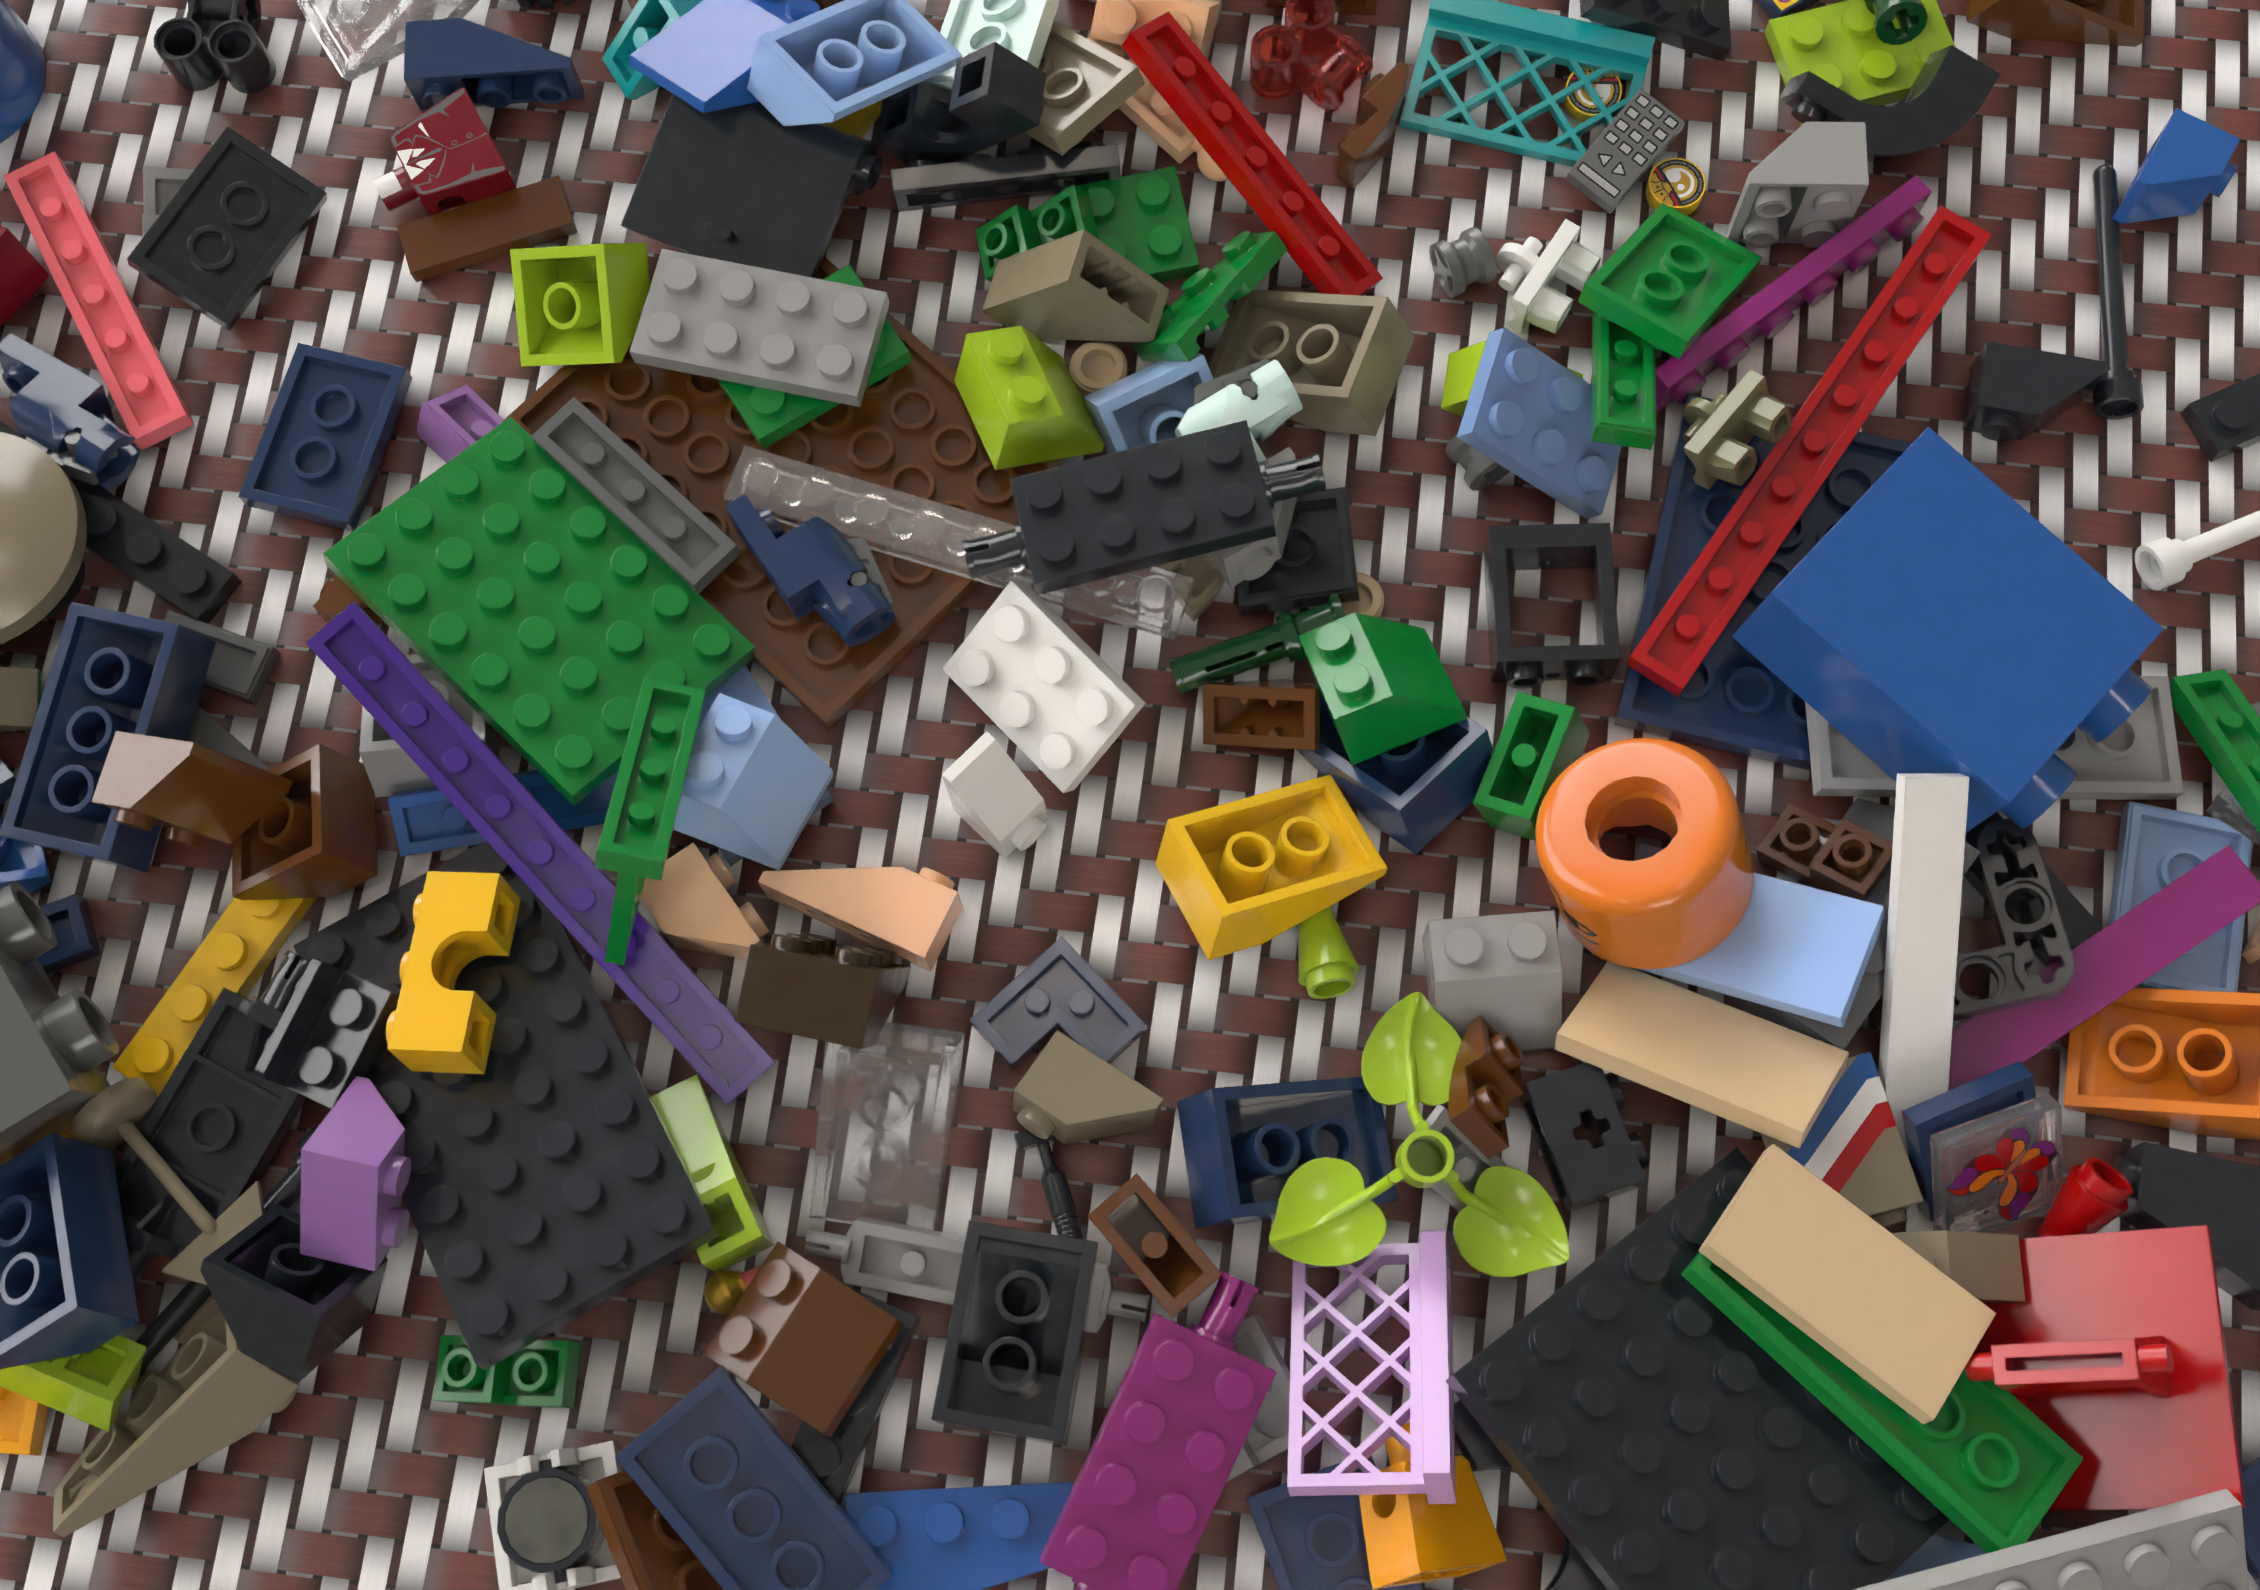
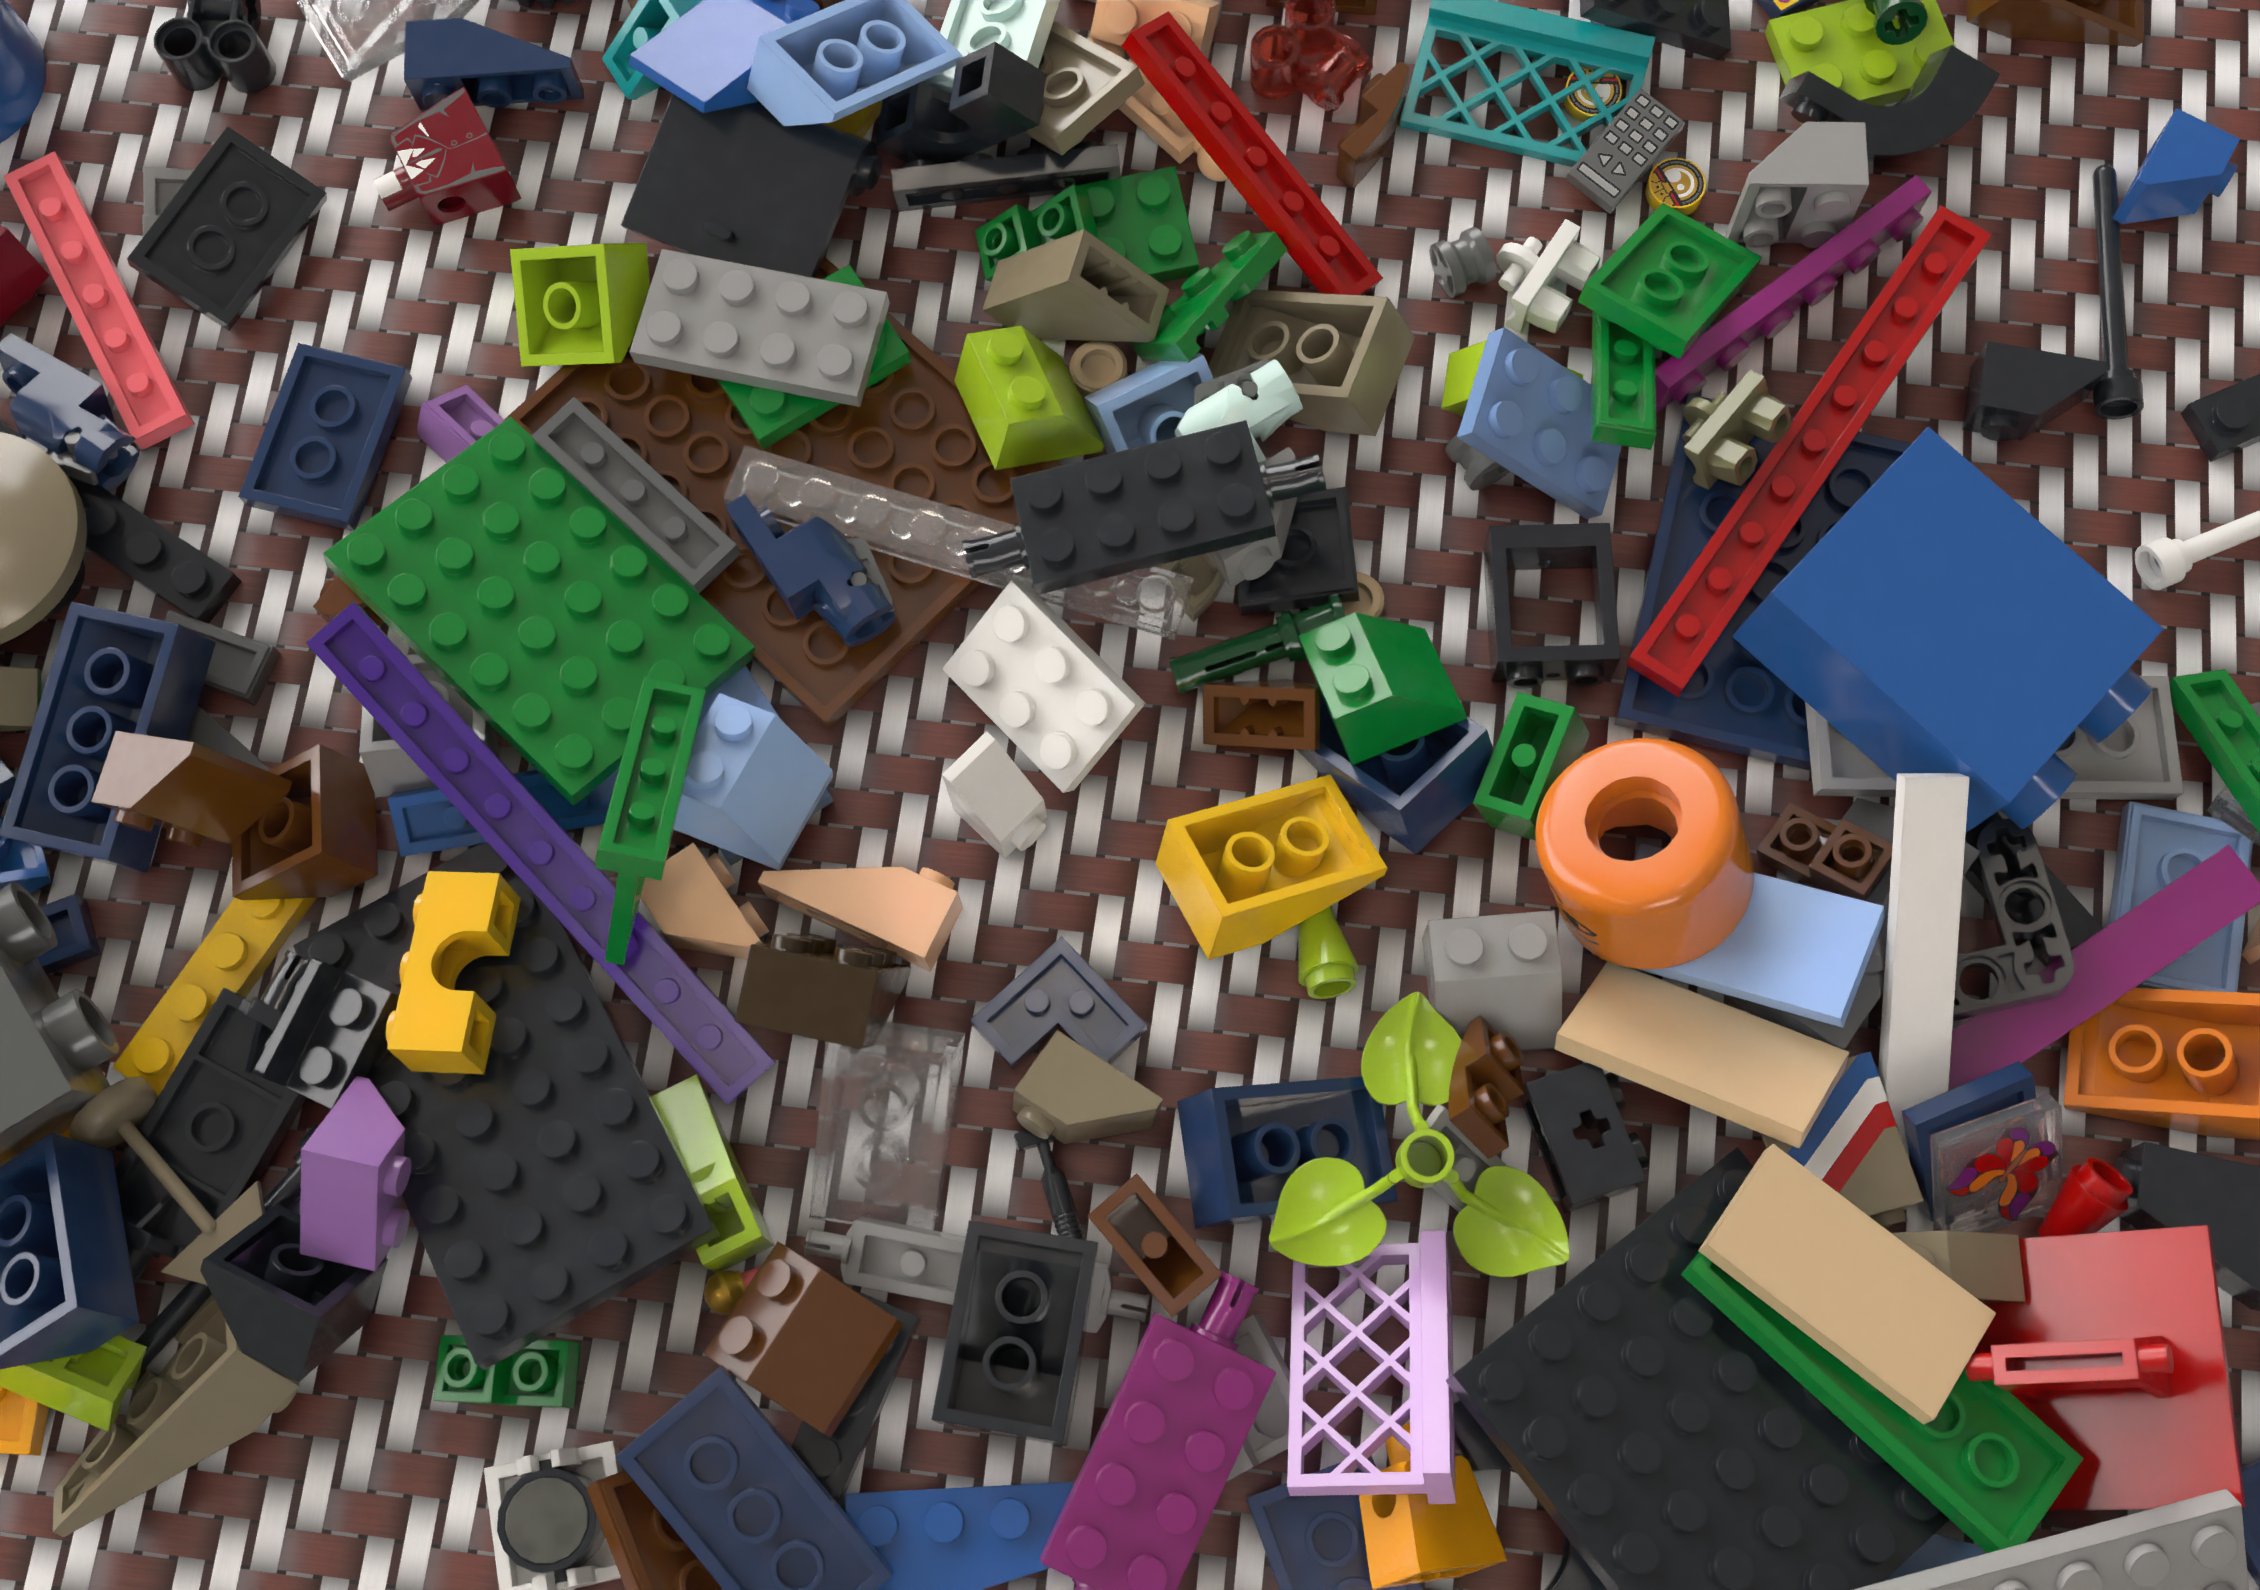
reddish brown tile [397,175,578,282] -> none

